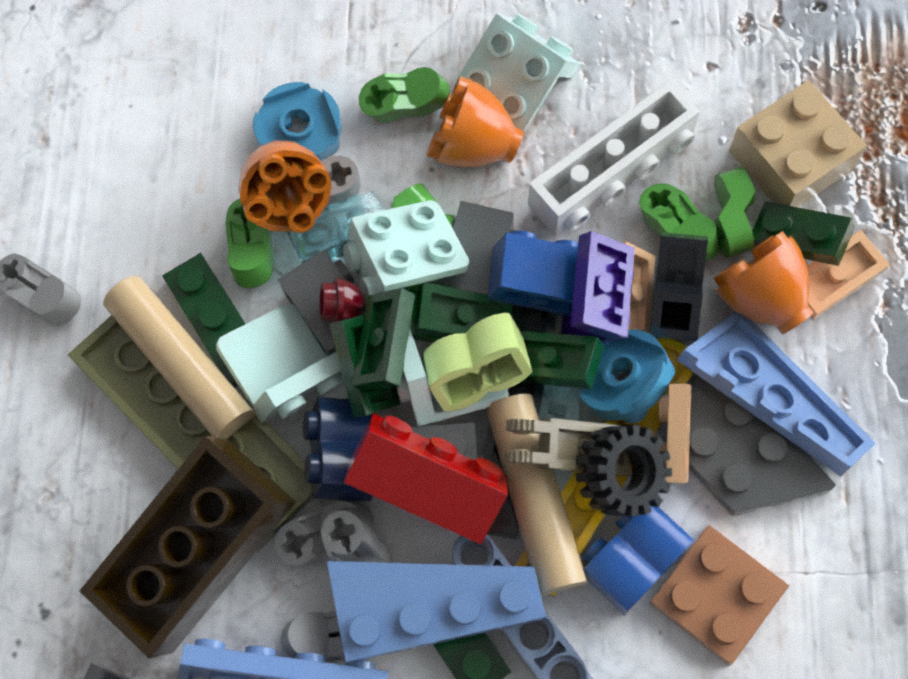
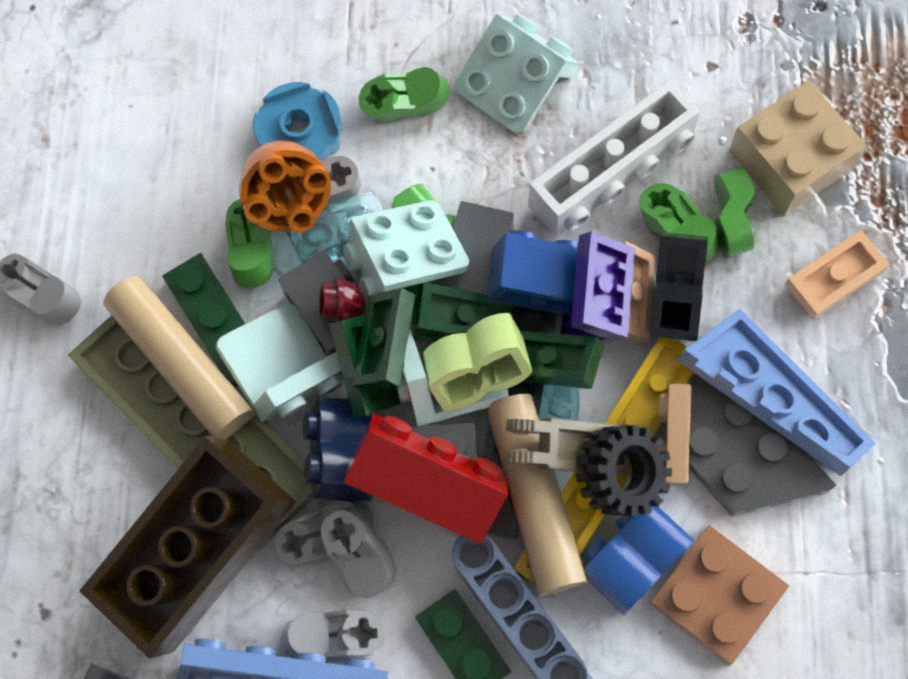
medium blue wing [327,561,546,663] -> none
orange piece [426,76,524,168] -> none
dark azure plate [578,329,675,424] -> none
orange piece [713,231,813,334] -> none
dark green plate [752,201,855,266] -> none

